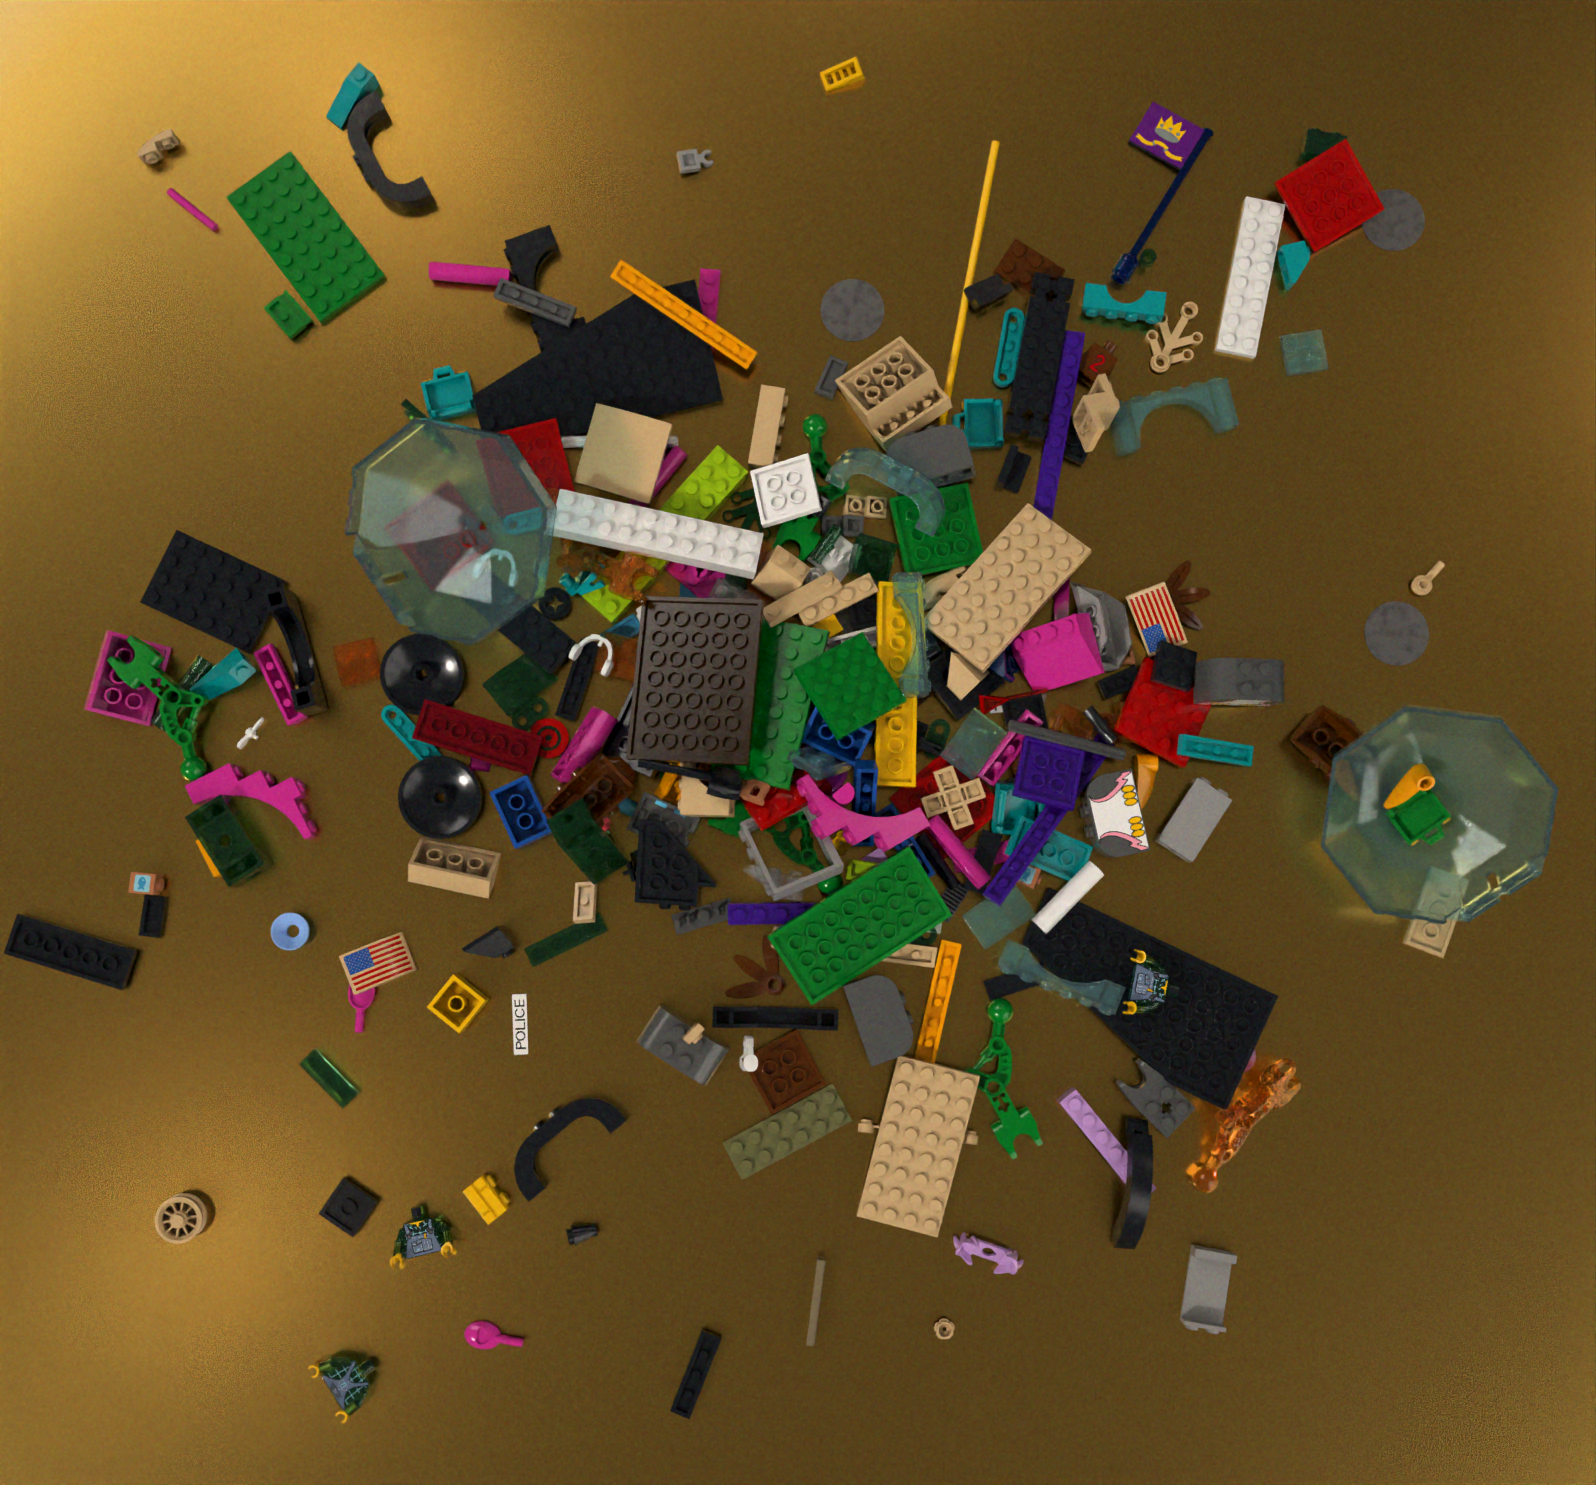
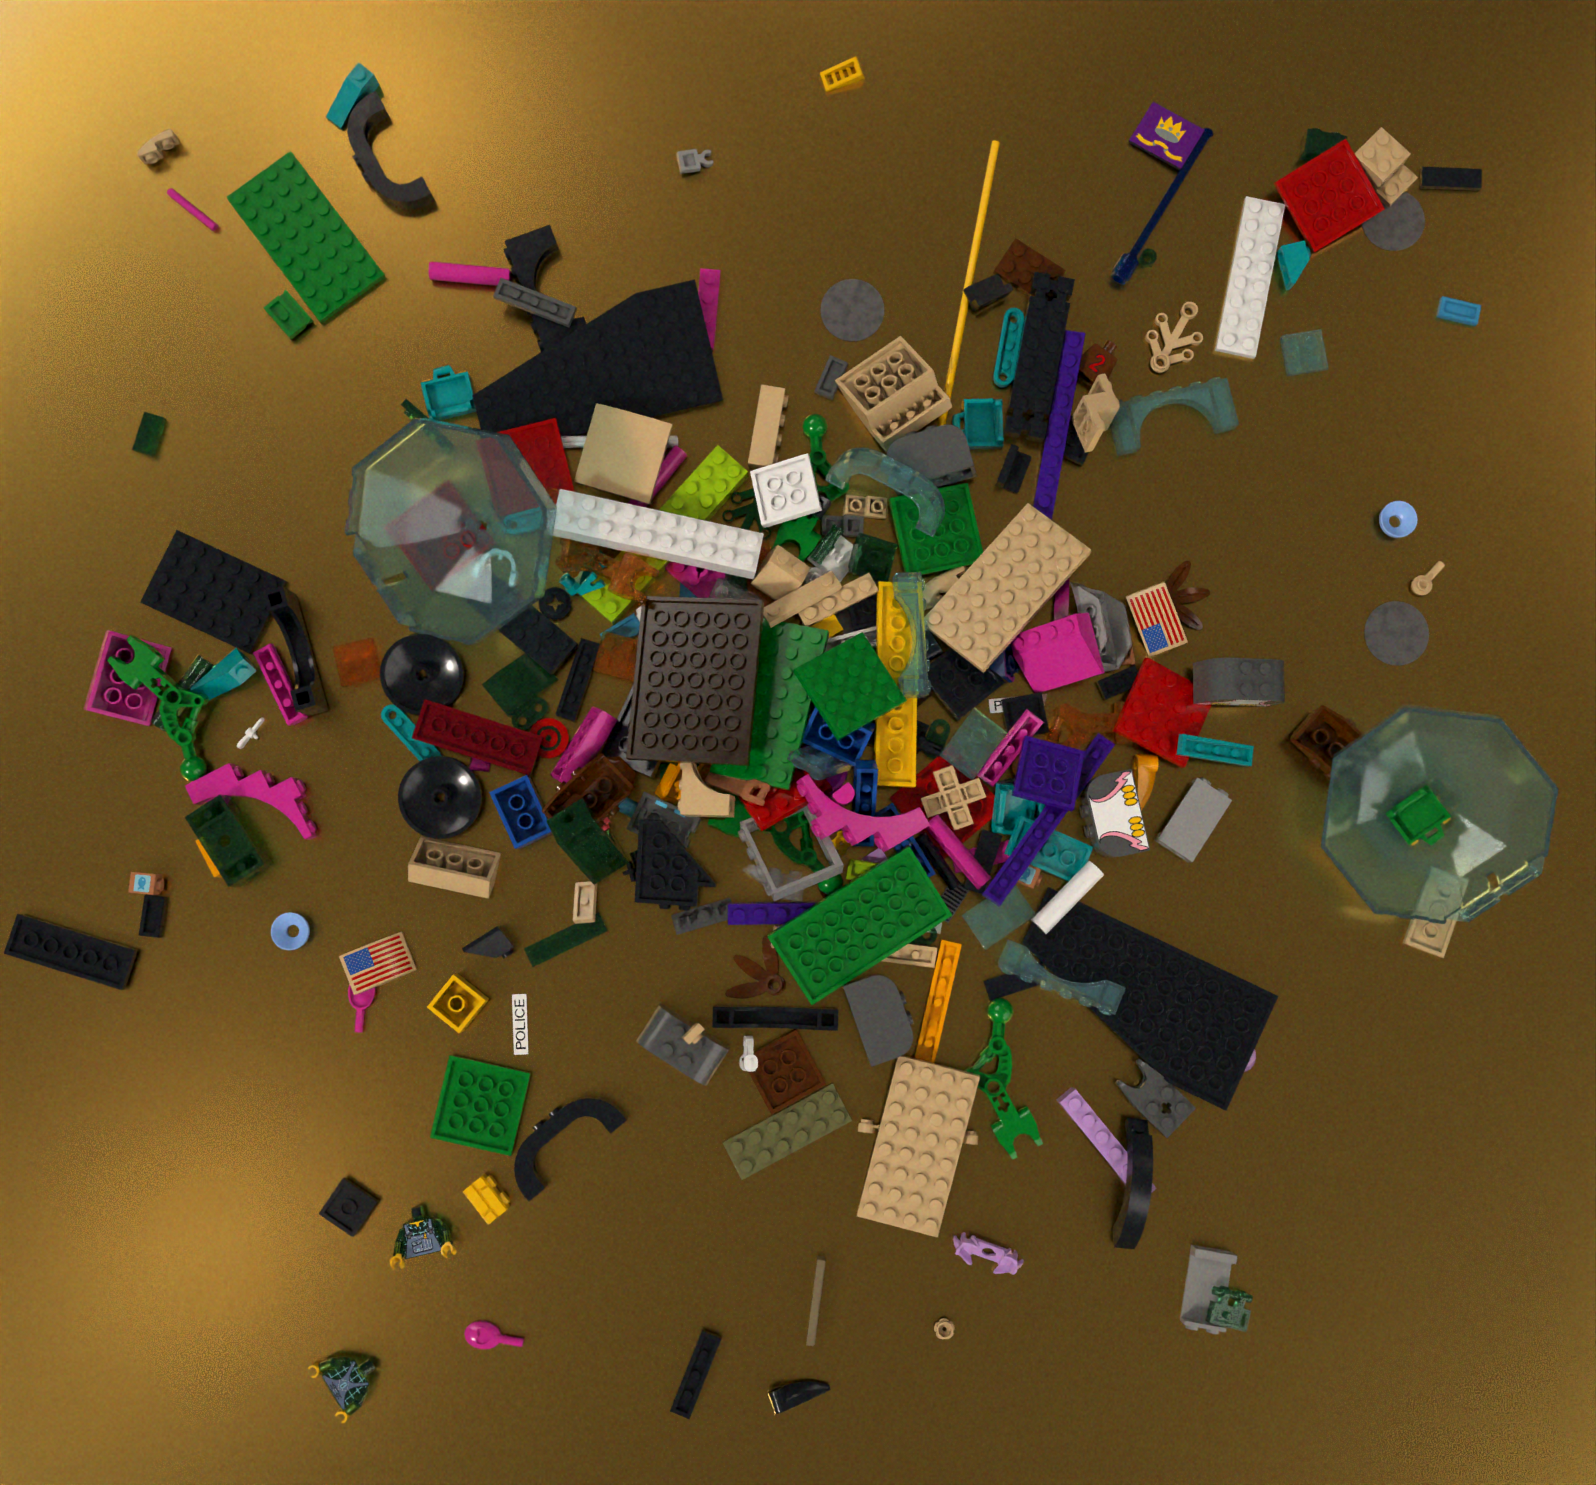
tan wheel [155,1193,207,1244] -> none
clear green plate [299,1049,359,1108] -> none
black cone [566,1223,598,1246] -> none
white piece [569,634,614,677] -> none
light orange tile [610,260,758,370] -> none
black piece [637,759,742,800] -> none
tan slope [947,652,990,700] -> none
clear red piece [979,688,1048,716] -> none
dark grey axle [1007,720,1126,760] -> none
teal arch [1081,283,1167,324] -> none
black pin [1082,705,1119,745] -> none
torso [1122,949,1179,1014] -> none
black plate [1150,640,1198,692] -> none
clear orange piece [1191,1058,1301,1193] -> none
light orange piece [1383,764,1435,809] -> none
none -> clear green plate [132,412,166,457]
none -> green plate [430,1055,531,1156]
none -> black piece [767,1381,831,1414]
none -> clear green plate [1206,1286,1253,1332]
none -> tan bracket [1354,127,1418,208]
none -> light blue piece [1379,501,1418,538]
none -> black tile [1420,166,1482,191]
none -> dark azure tile [1436,296,1482,326]

